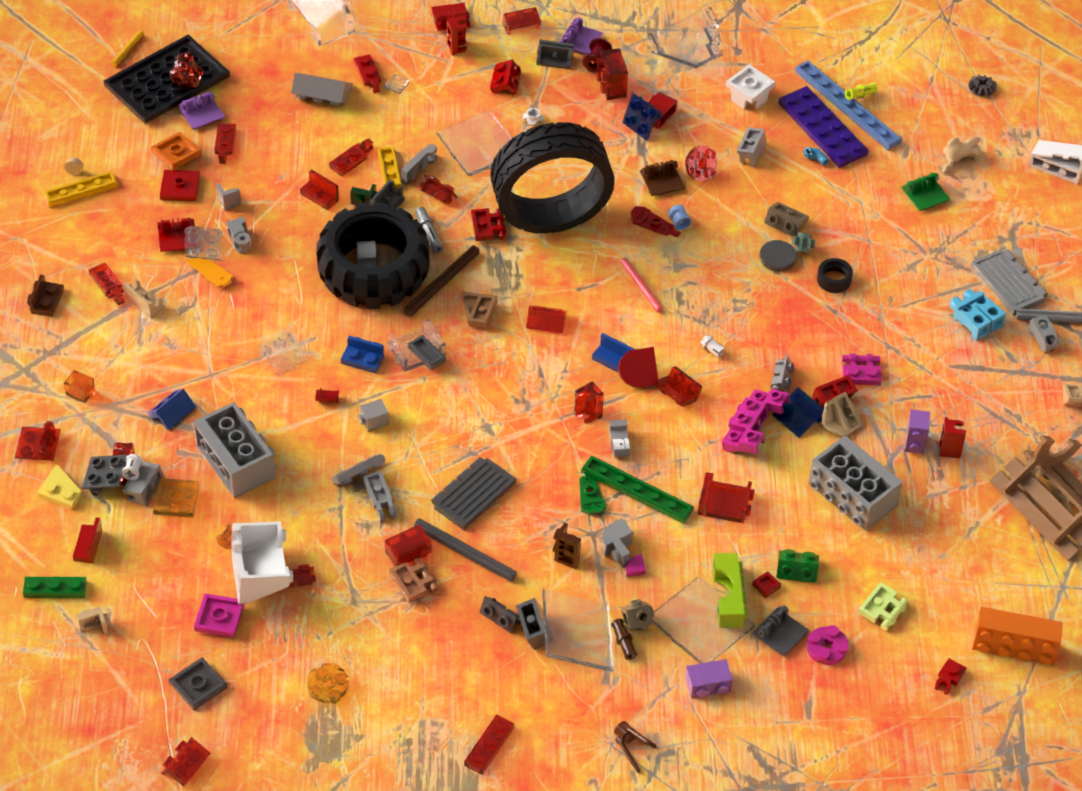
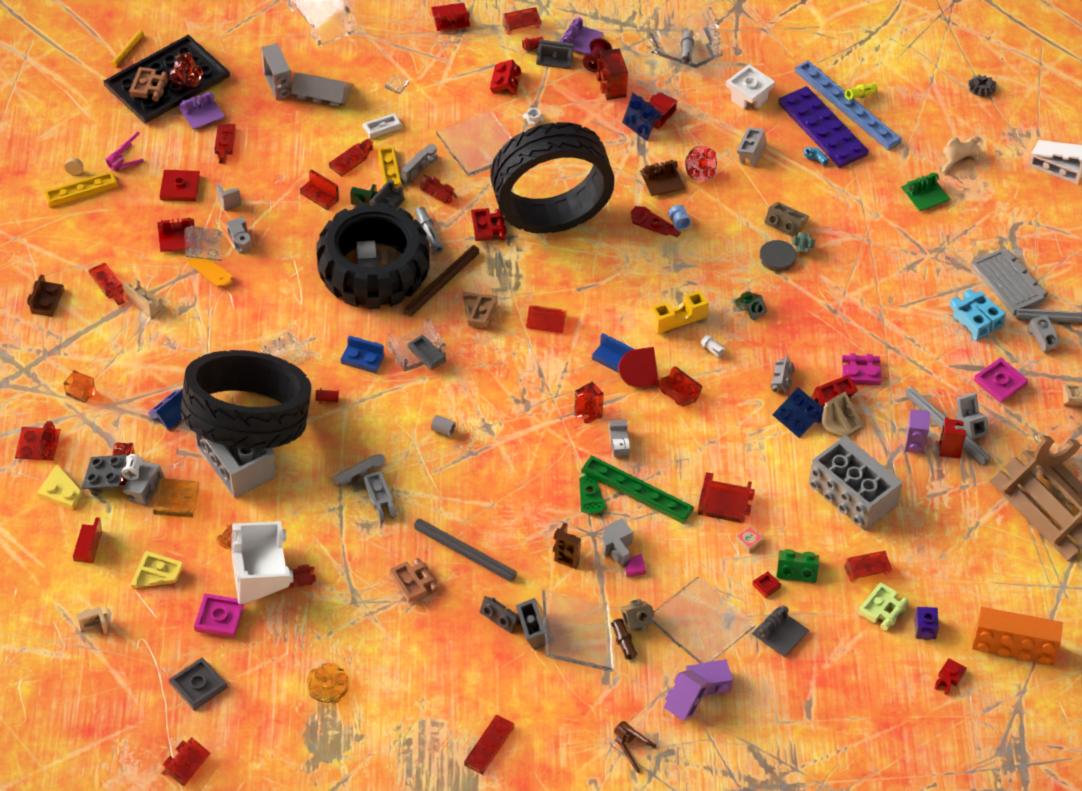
green plate [23,577,87,598] -> none
orange plate [151,132,202,170] -> none
red hinge [354,54,381,93] -> none
light grey brick [358,399,389,432] -> none
clear red brick [385,524,432,567] -> none
dark grey hinge [431,457,516,530] -> none
red hinge [447,15,467,55] -> none
coral bar [620,258,663,313] -> none
lime arch [713,553,748,628] -> none
dark pink bracket [722,389,790,455] -> none
dark pink plate [807,625,848,665] -> none
black tyre [817,258,853,293] -> none
none -> dark pink plant [105,132,144,171]
none -> nougat plate [129,67,168,101]
none -> light yellow wing [130,551,184,589]
none -> black tyre [180,350,312,449]
none -> light grey window [261,43,293,100]
none -> white tile [363,113,402,139]
none -> light grey piece [431,415,456,437]
none -> red pin [522,36,544,51]
none -> yellow arch [649,290,709,334]
none -> medium lavender brick [663,669,710,721]
none -> light grey pin [681,29,694,65]
none -> dark green bracket [735,292,767,320]
none -> tan tile [735,526,764,552]
none -> clear red hinge [844,550,892,582]
none -> light grey axle [904,386,990,465]
none -> dark purple brick [915,607,939,640]
none -> light grey brick [955,392,989,439]
none -> dark pink plate [974,358,1028,403]

